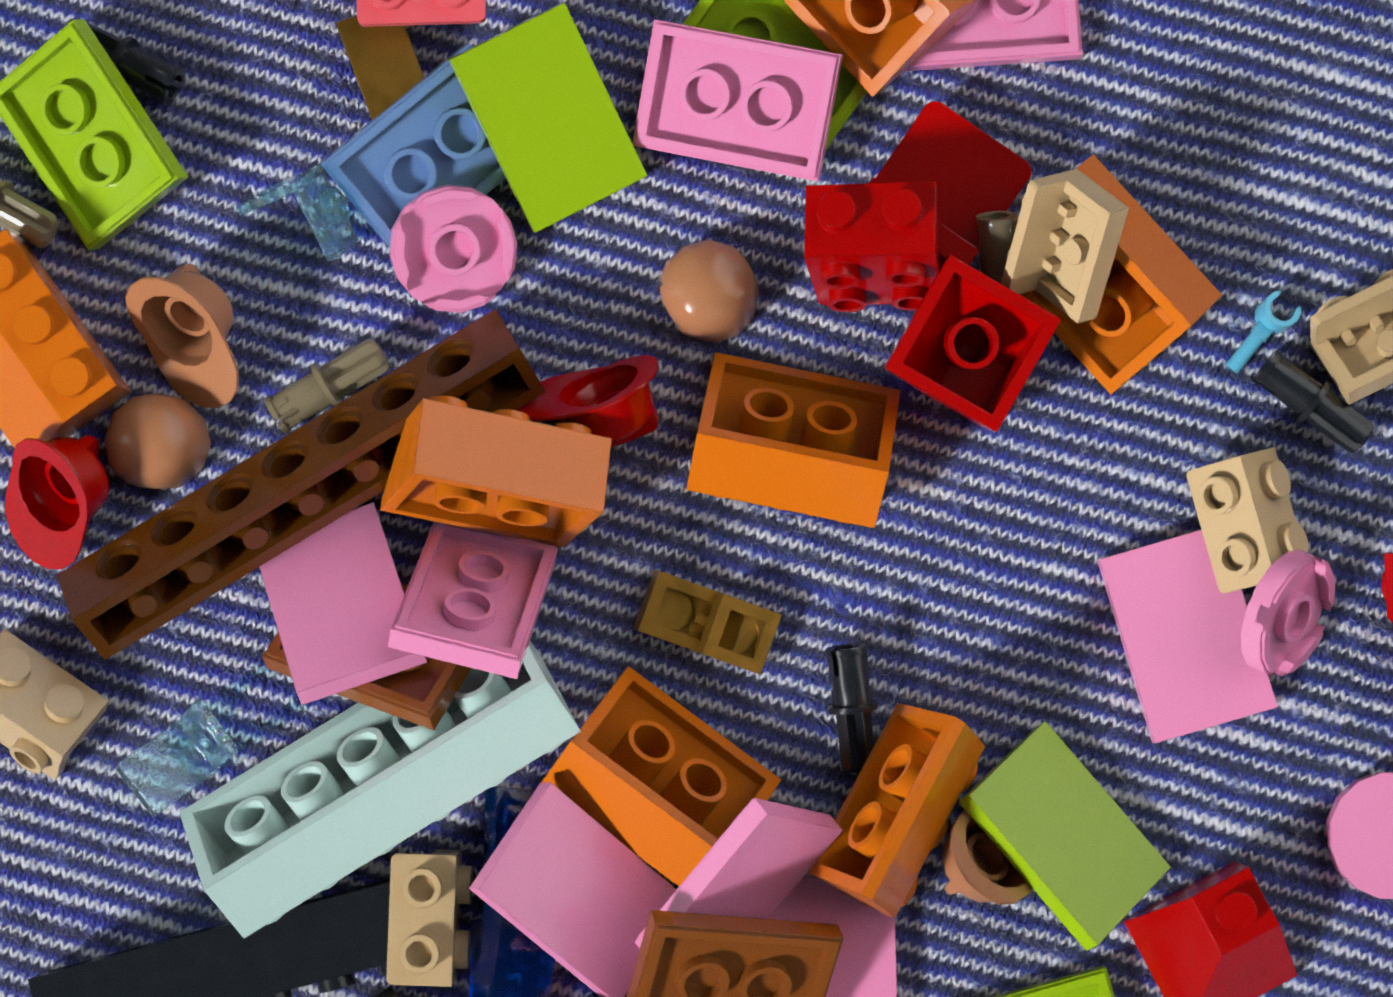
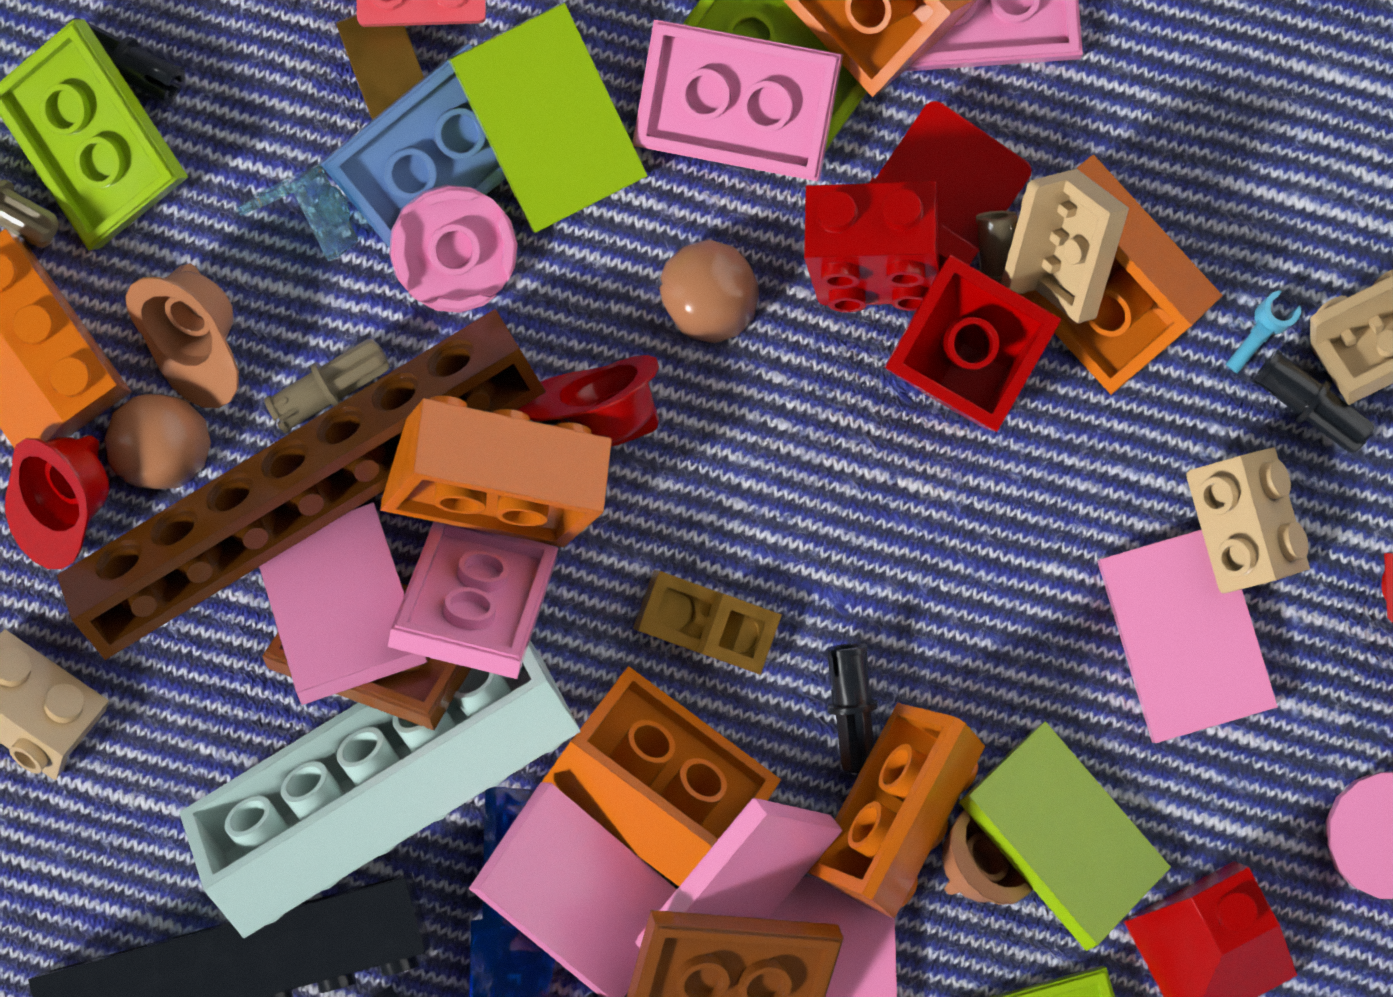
clear light blue bracket [116,699,239,817] -> none
tan bracket [386,849,473,987] -> none
orange slope [686,352,901,528] -> none
bright pink tile [1241,549,1335,676] -> none

